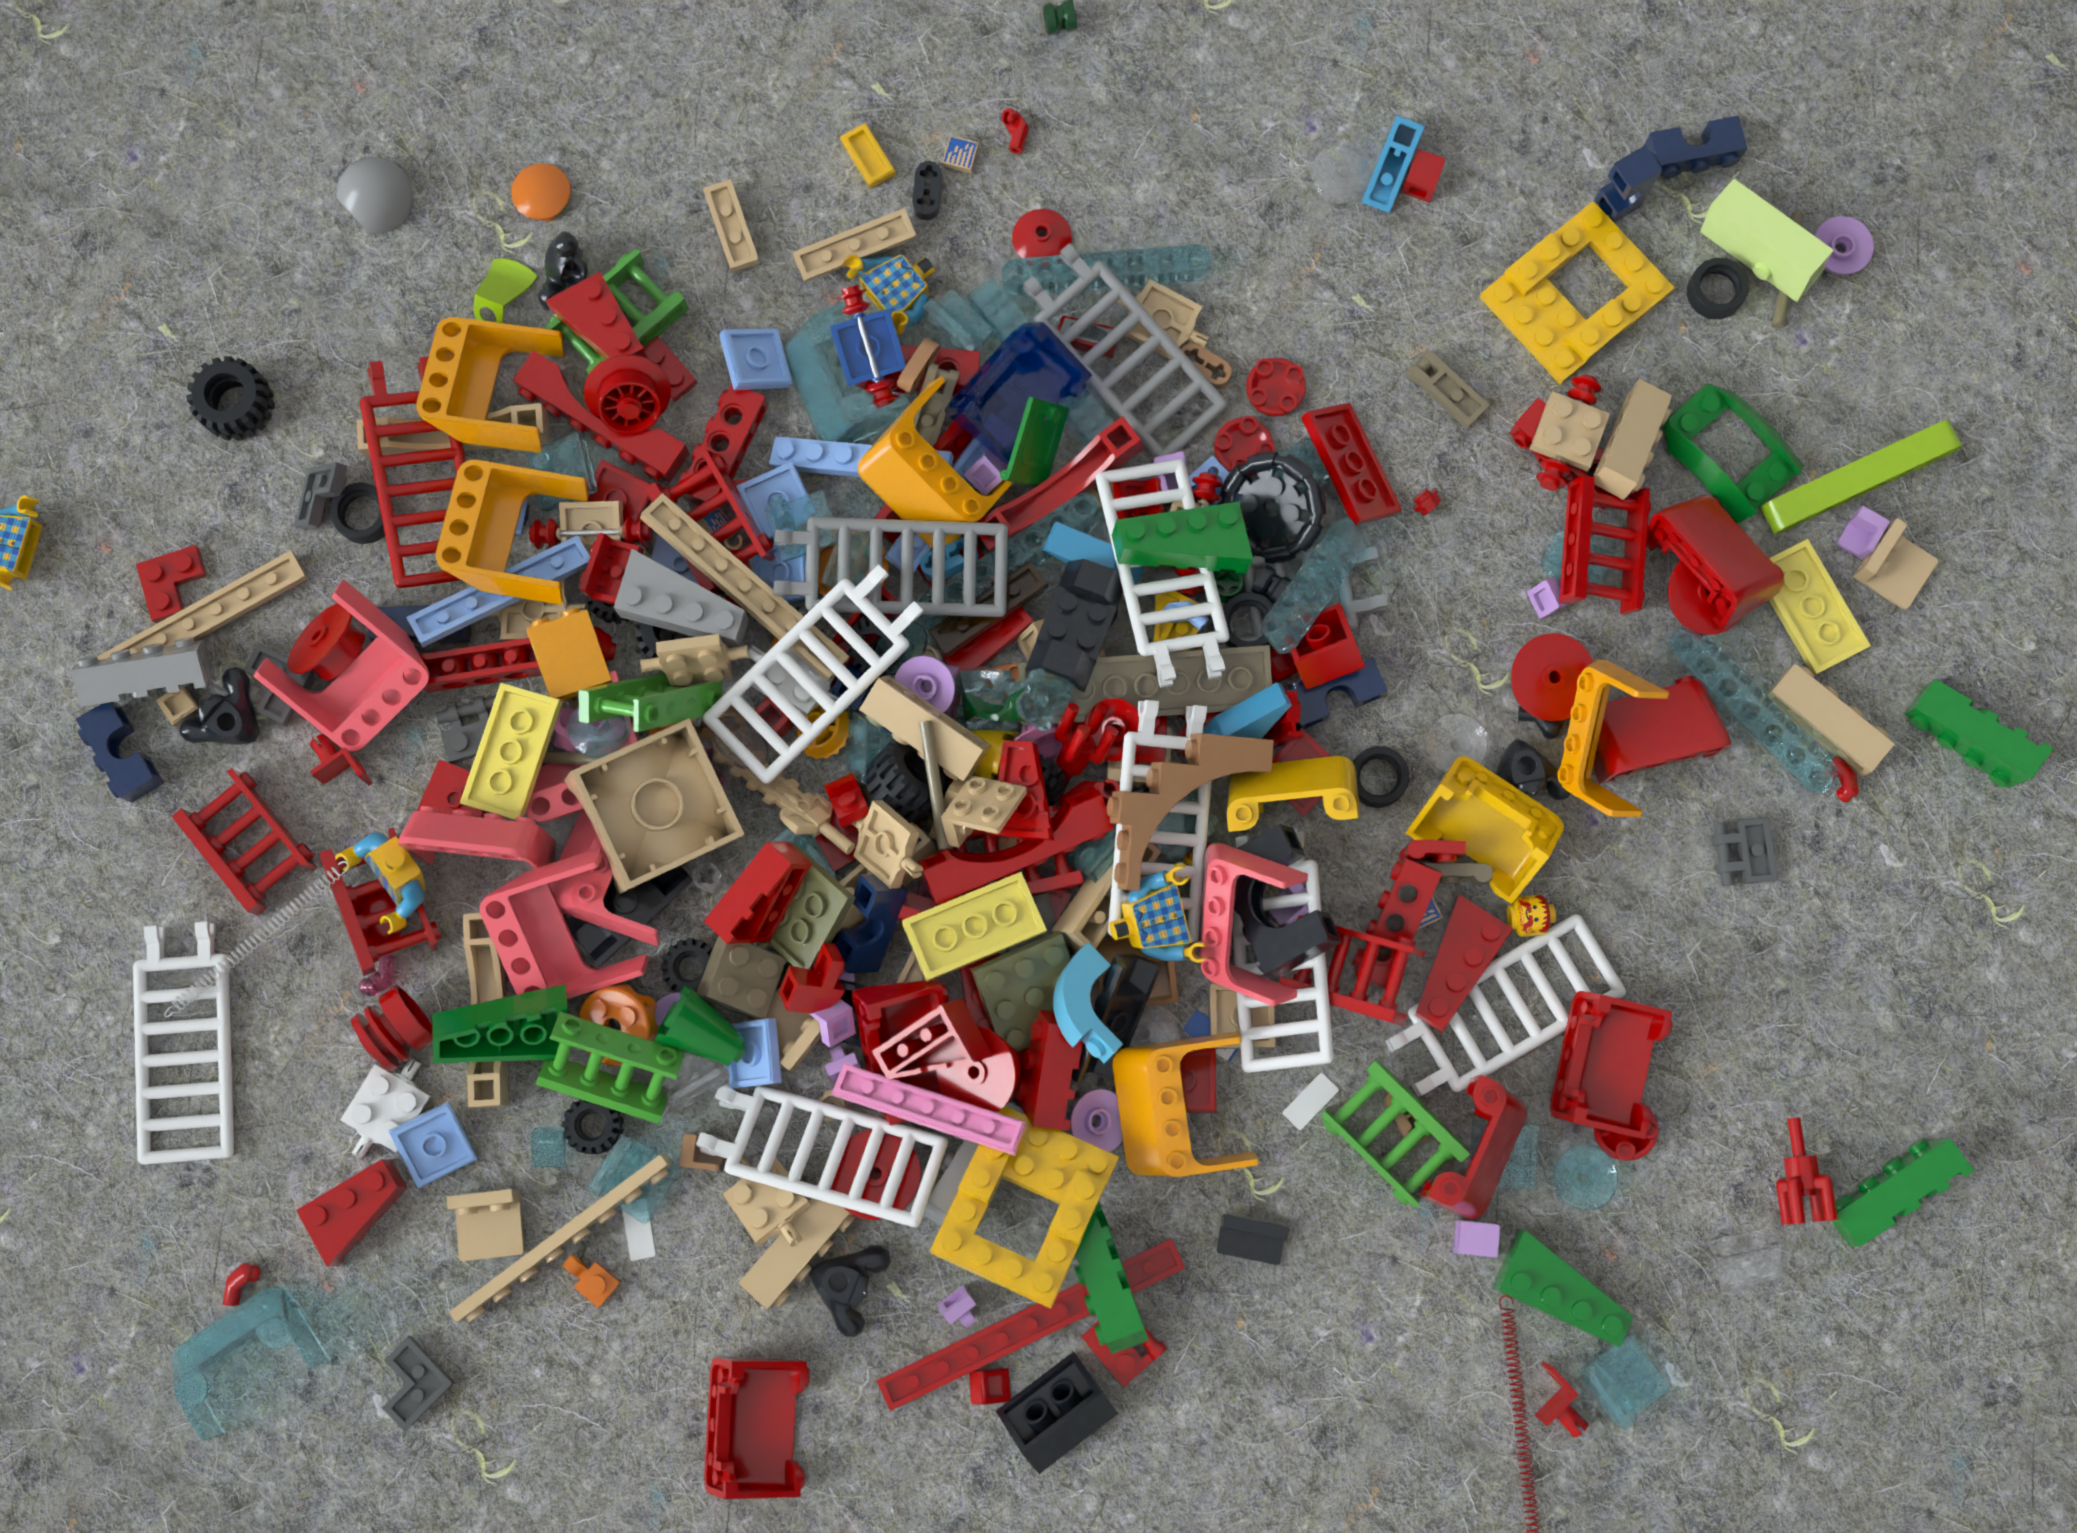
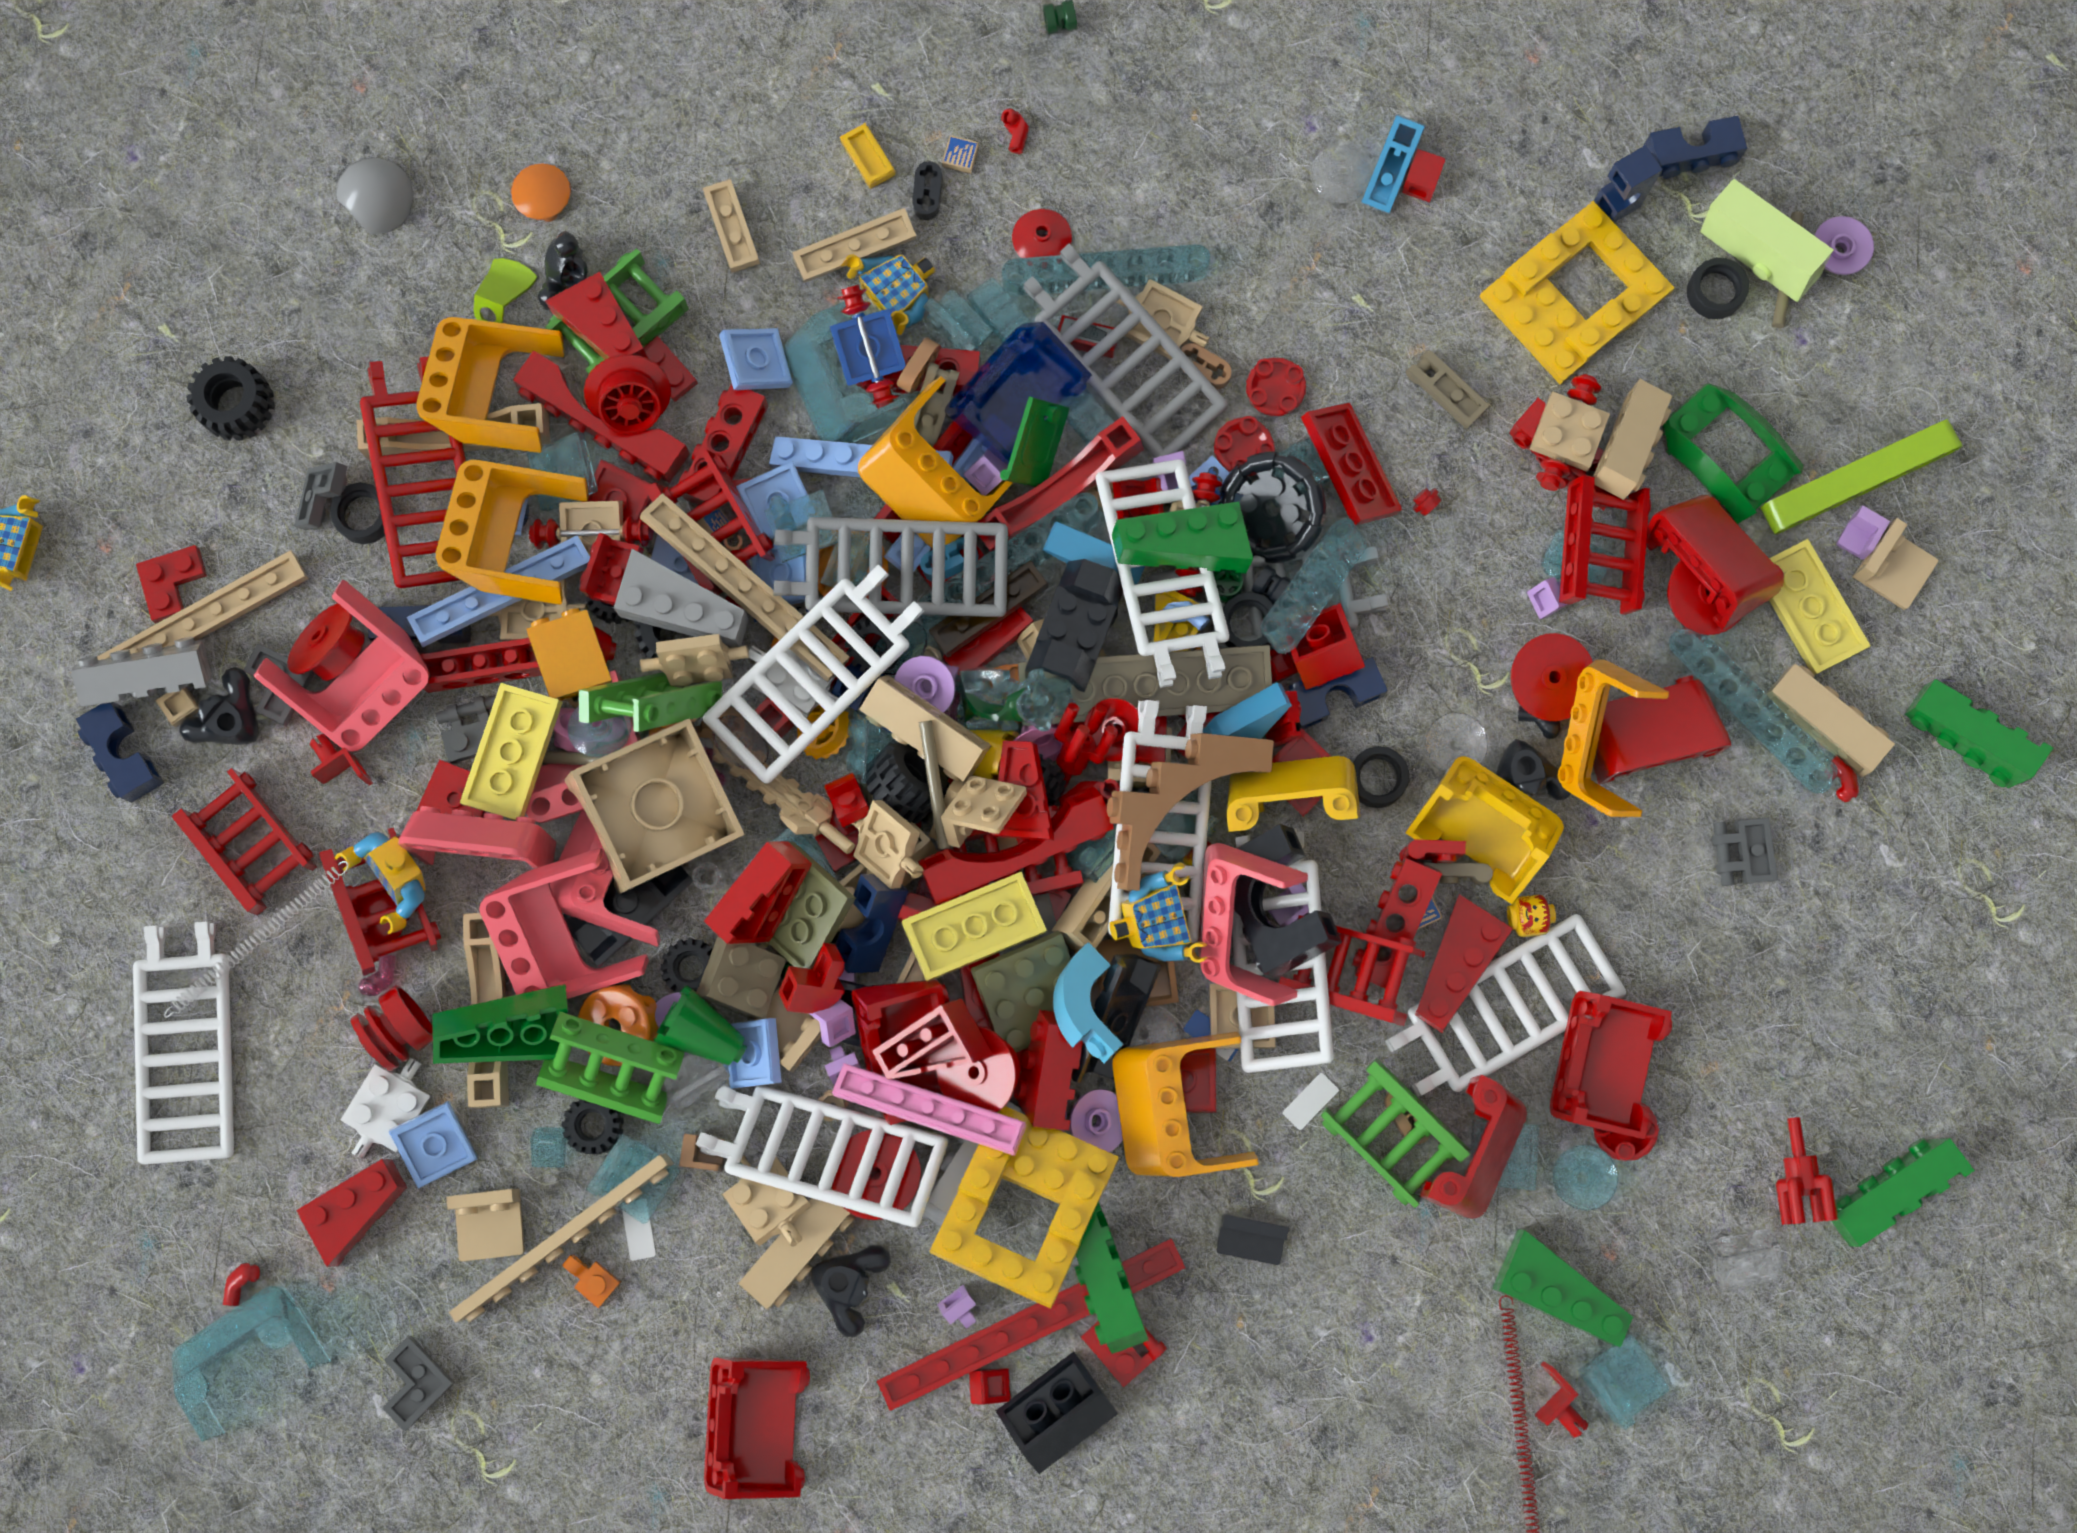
lavender panel [1453,1220,1500,1258] -> none

